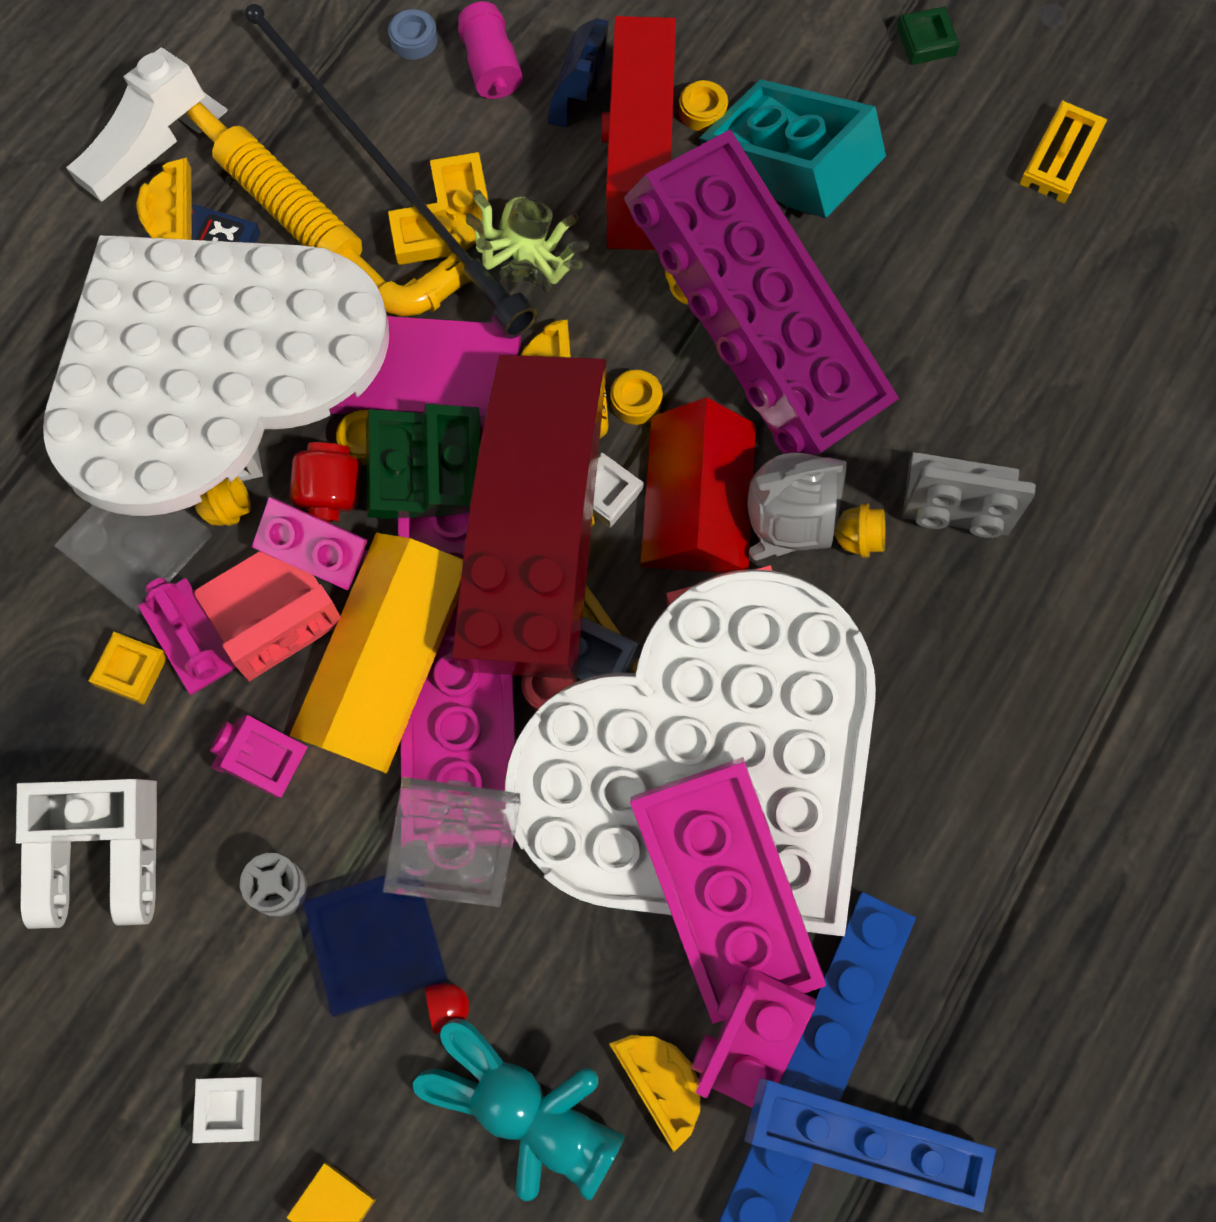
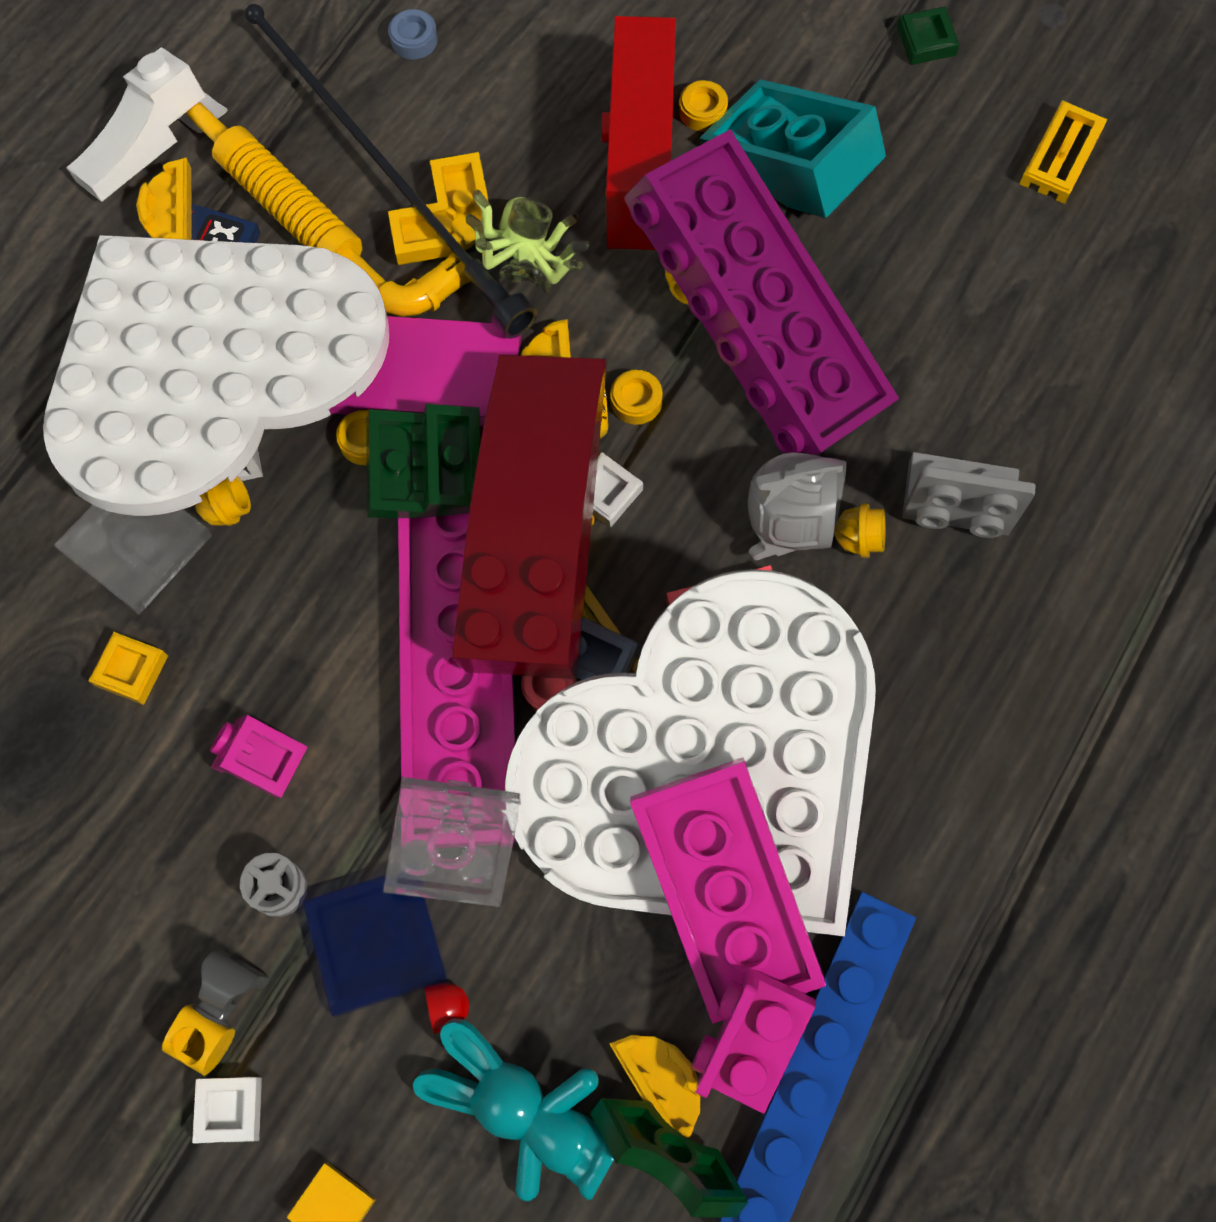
white brick [16,779,157,929] -> none
dark pink hinge [138,578,237,695] -> none
coral bracket [194,551,341,682] -> none
dark pink hinge [252,497,368,590] -> none
red head [289,442,362,522] -> none
yellow slope [289,533,463,774] -> none
dark pink piece [458,1,523,99] -> none
dark blue slope [548,18,609,127] -> none
red slope [640,397,756,573] -> none
blue plate [744,1078,996,1212] -> none
none -> leg [162,950,270,1076]
none -> dark green tile [590,1098,748,1218]

